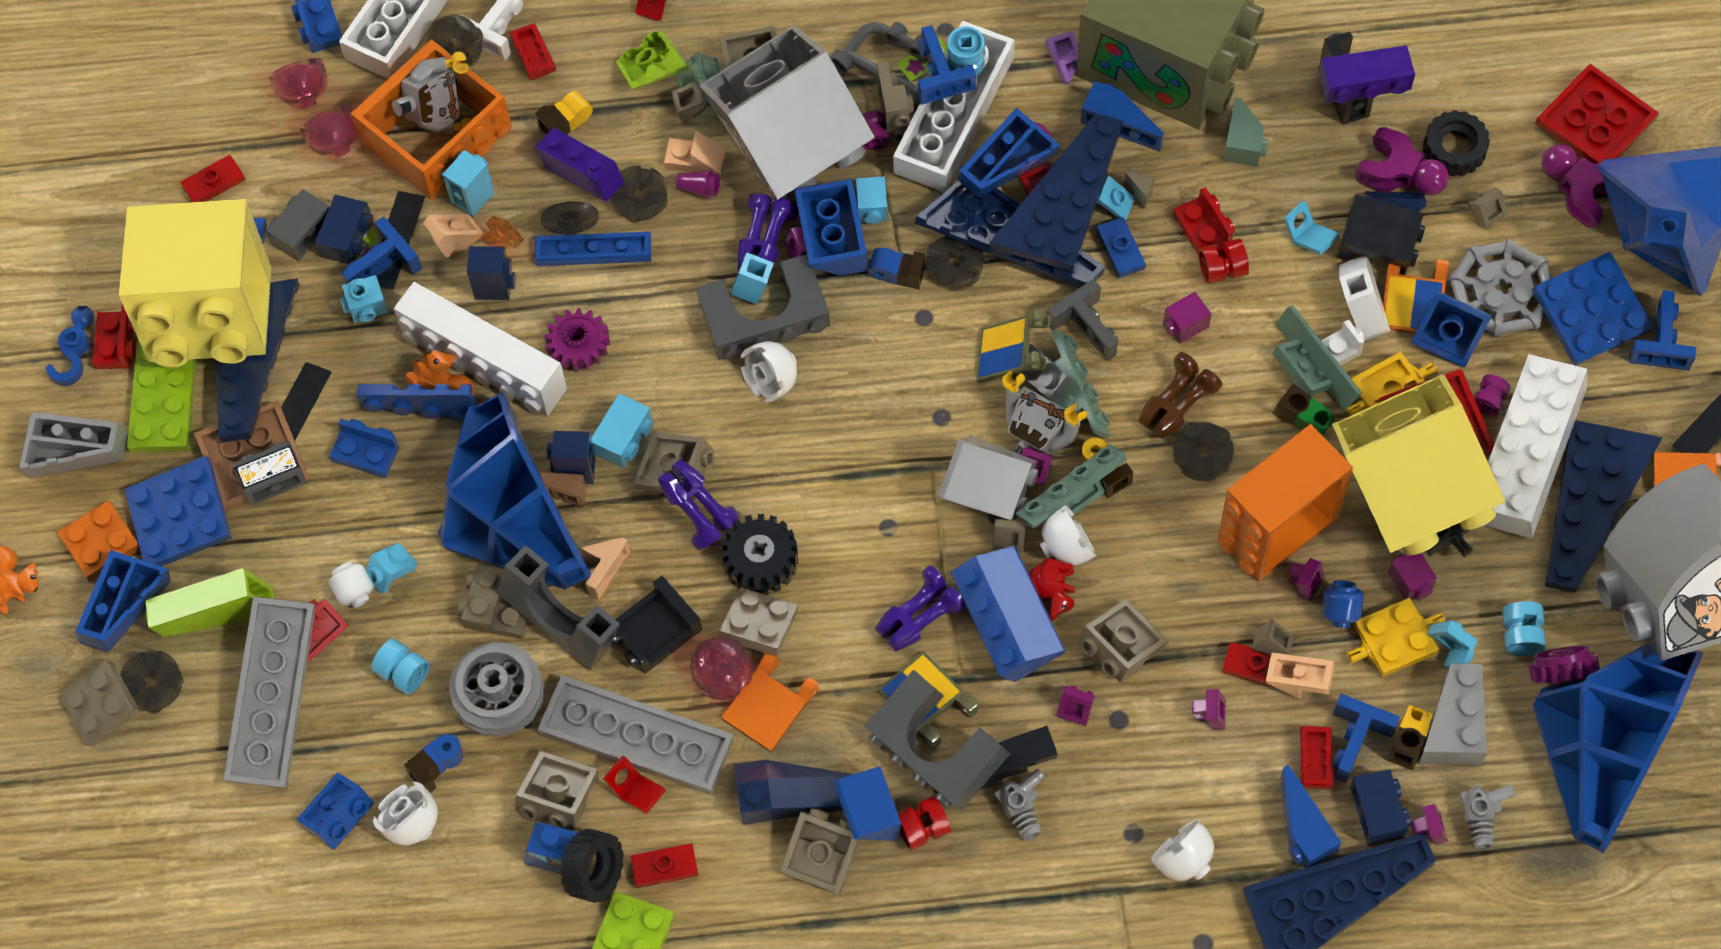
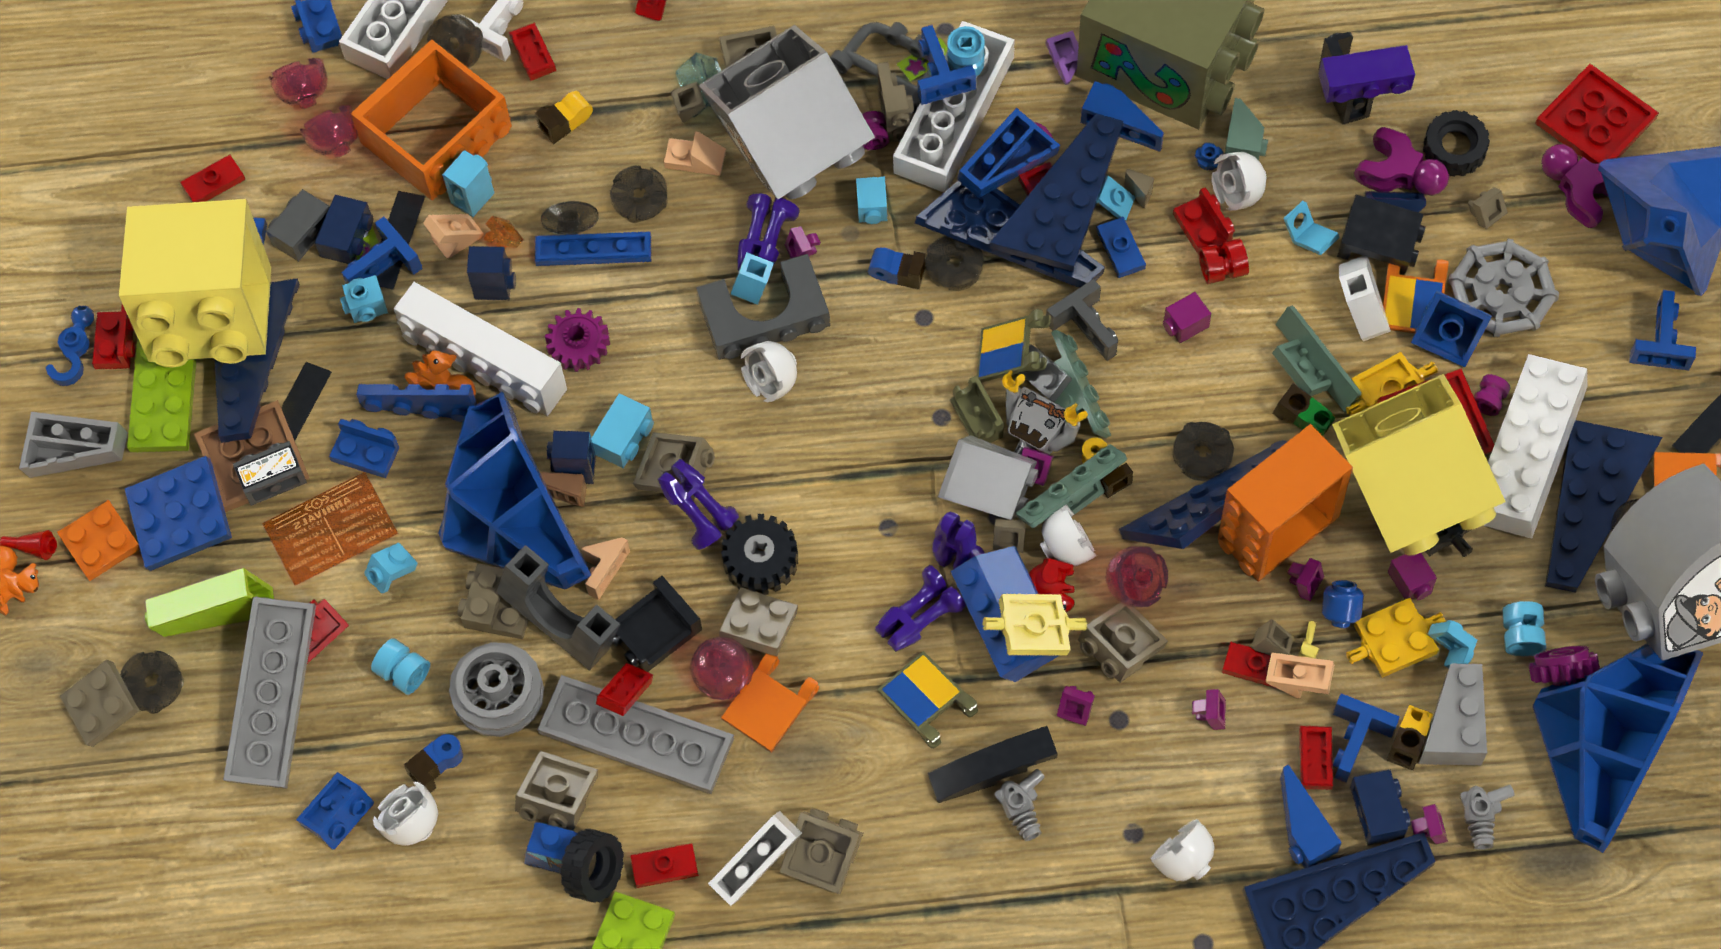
blue wedge [75,550,171,653] -> none
white head [328,561,374,609] -> none
light grey torso [392,52,472,134] -> none
dark purple brick [535,127,625,202] -> none
red bracket [603,756,666,814] -> none
lime slope [615,31,690,90] -> none
magenta cone [676,170,721,199] -> none
dark blue wedge [735,760,853,825] -> none
blue slope [795,179,869,276] -> none
blue slope [834,766,901,841] -> none
dark grey arch [865,669,1010,811] -> none
red wheel [897,795,951,851] -> none
reddish brown piece [1138,352,1223,439] -> none
white bracket [1321,320,1365,366] -> none
blue plate [1532,251,1654,366] -> none
none -> red cone [0,530,57,560]
none -> clear orange sticker [262,472,398,586]
none -> red plate [596,663,653,716]
none -> white brick [708,811,802,906]
none -> dark purple piece [932,512,985,570]
none -> olive hinge [950,375,1004,443]
none -> light yellow plate [983,594,1087,656]
none -> clear pink cylinder [1106,546,1168,607]
none -> dark blue wing [1119,440,1287,549]
none -> blue plate [1195,143,1223,170]
none -> white cylinder [1212,152,1267,211]
none -> light yellow hand [1298,621,1320,658]

